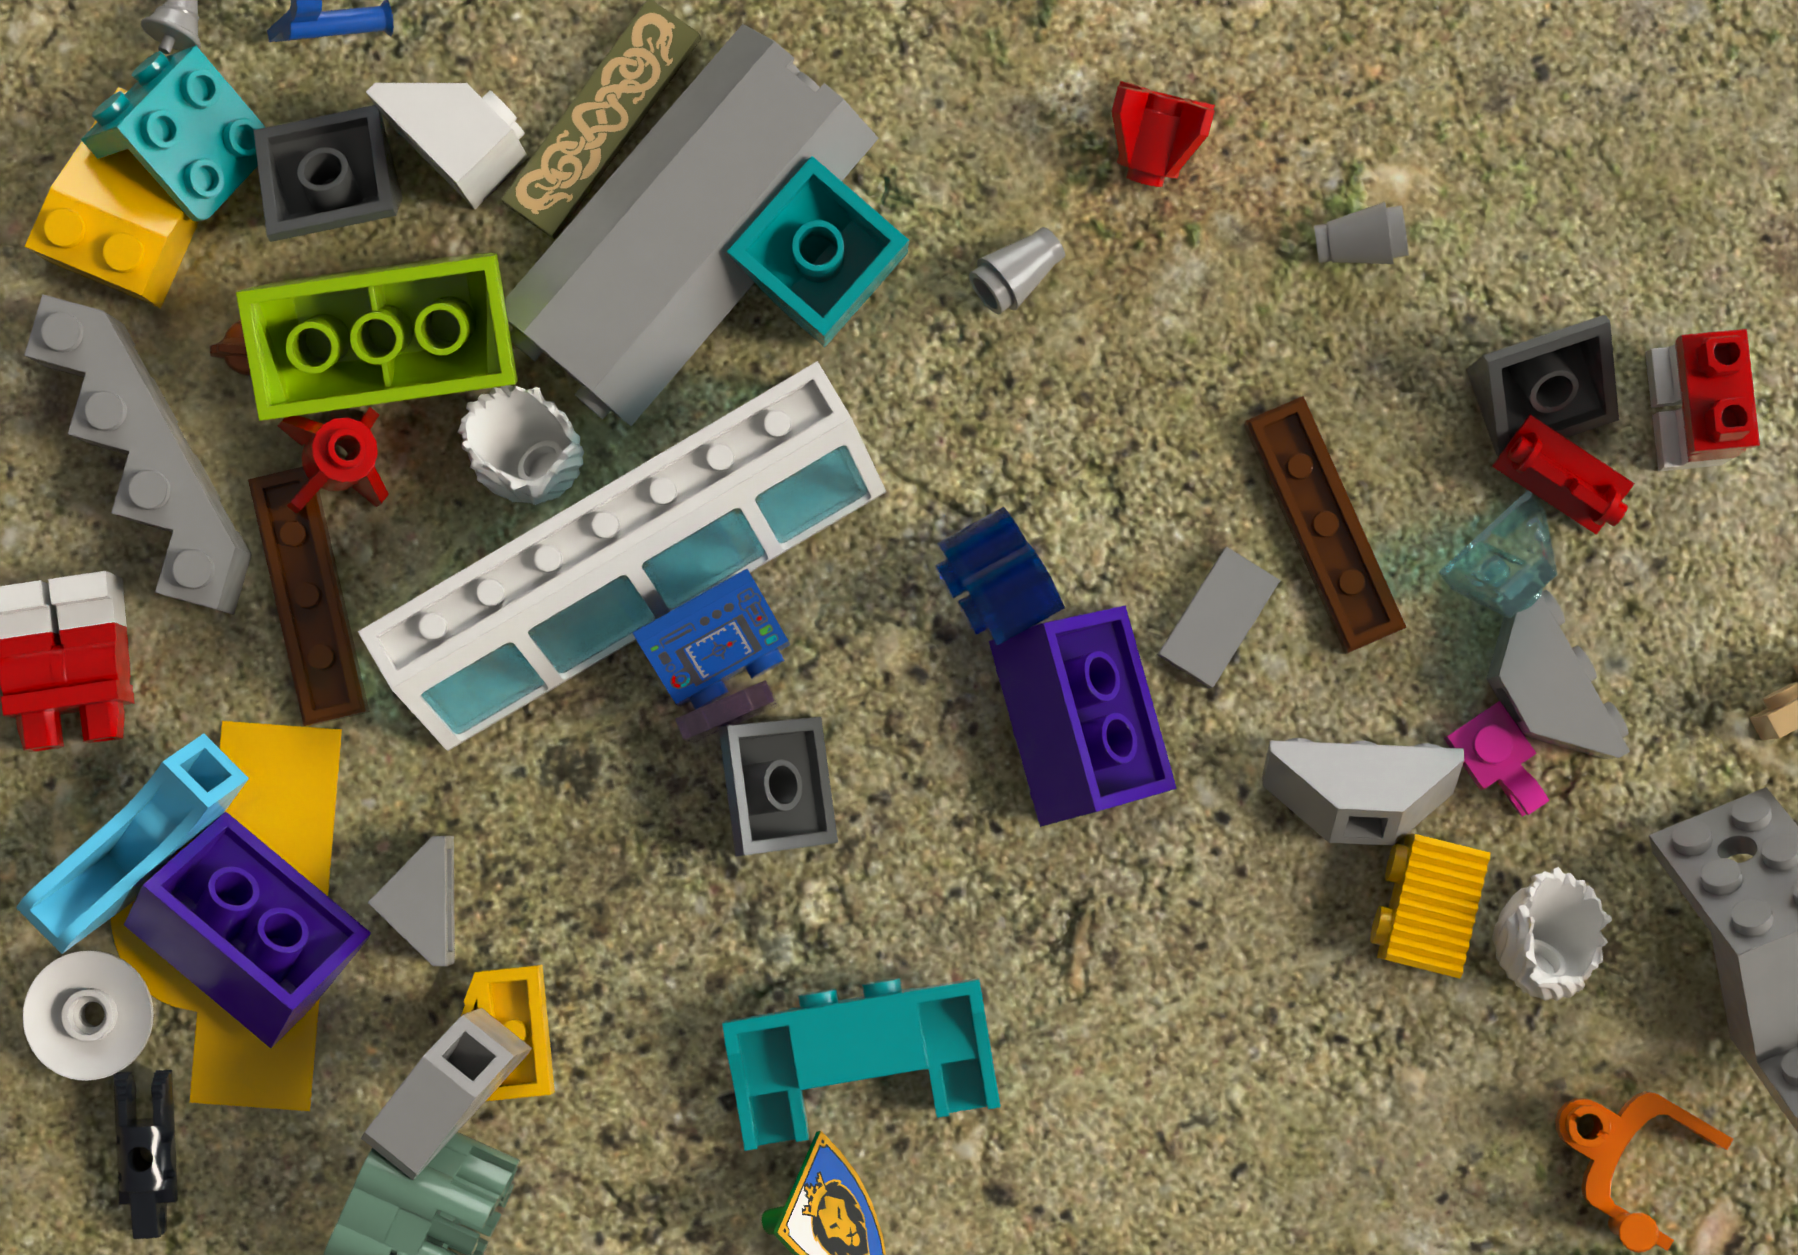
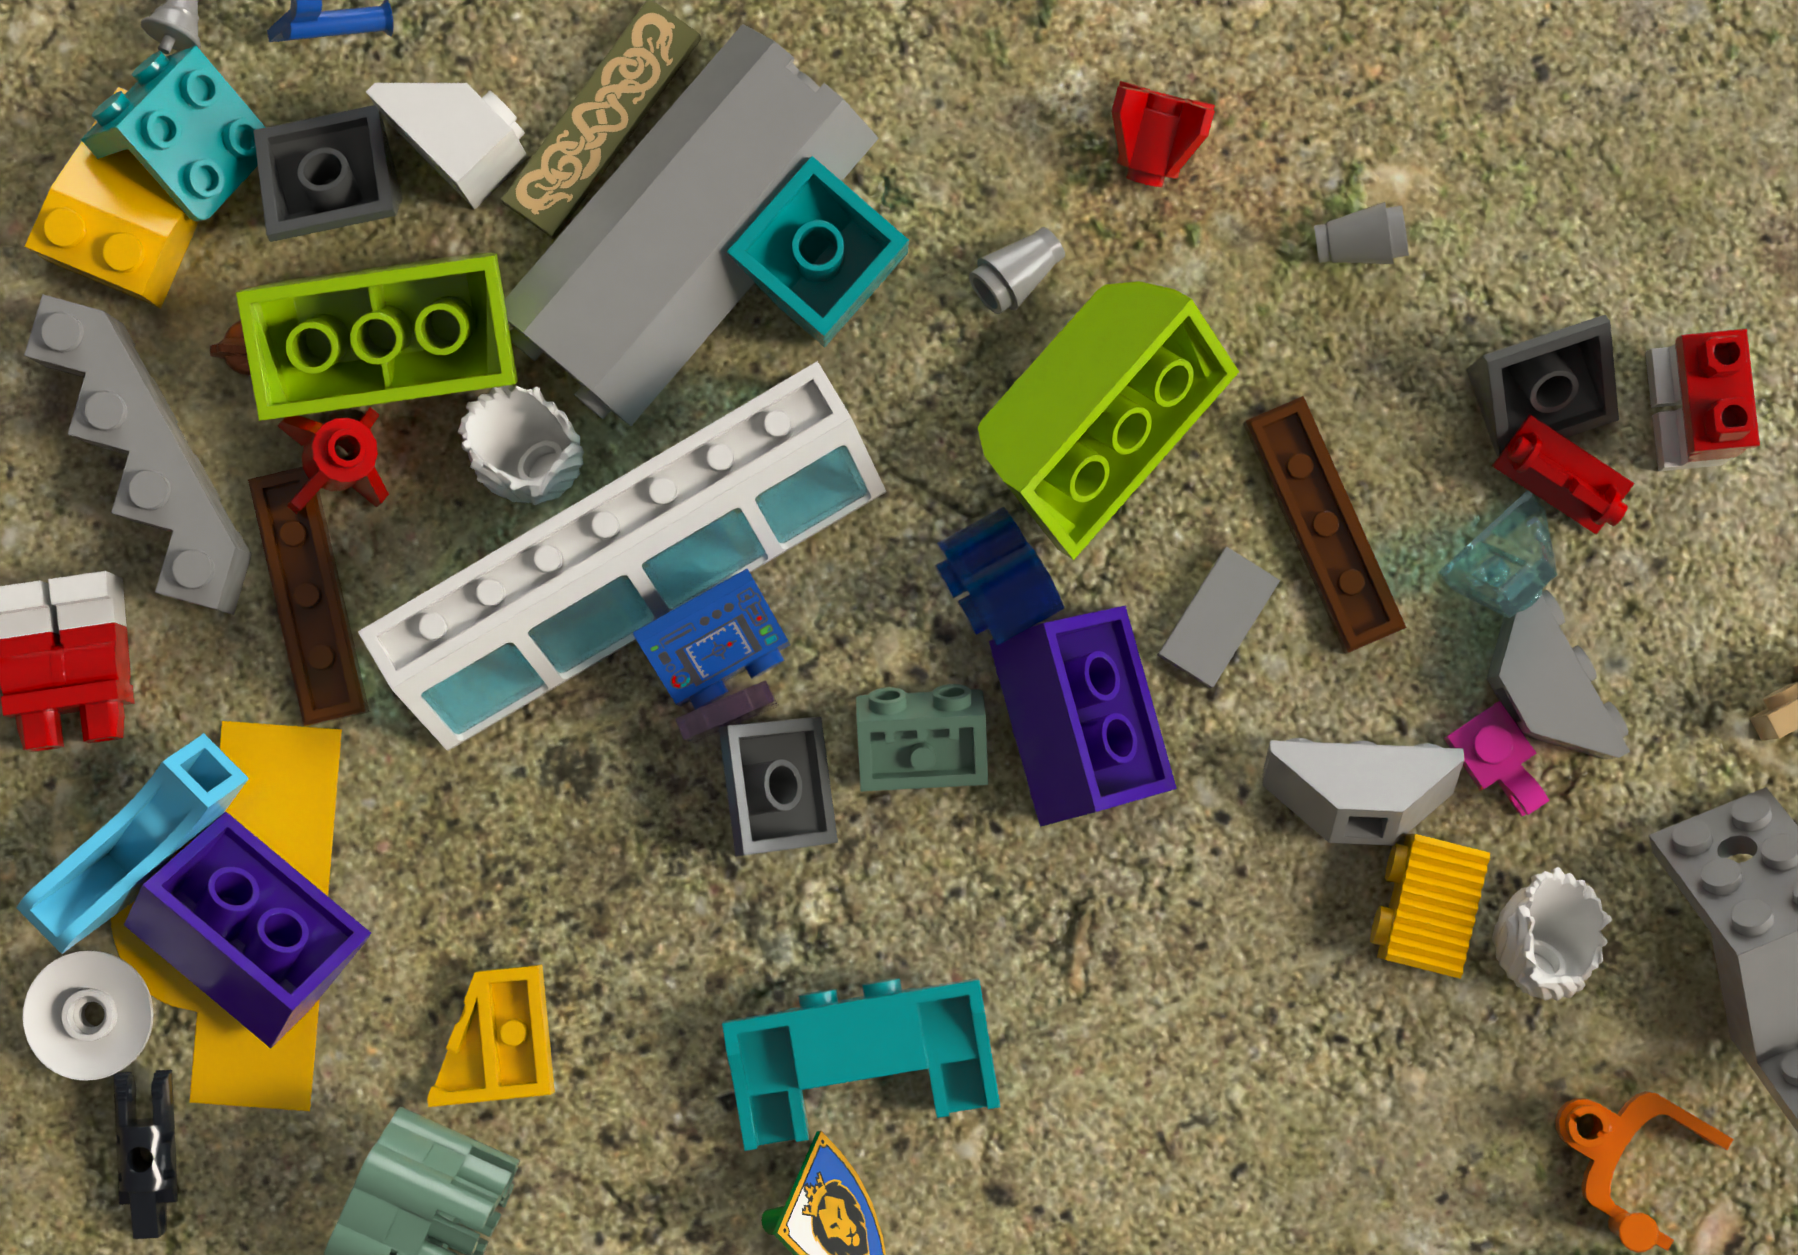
light grey slope [361,1008,532,1180] -> none
light grey slope [368,836,455,966] -> none
none -> sand green bracket [856,684,988,792]
none -> lime windscreen [978,281,1239,560]

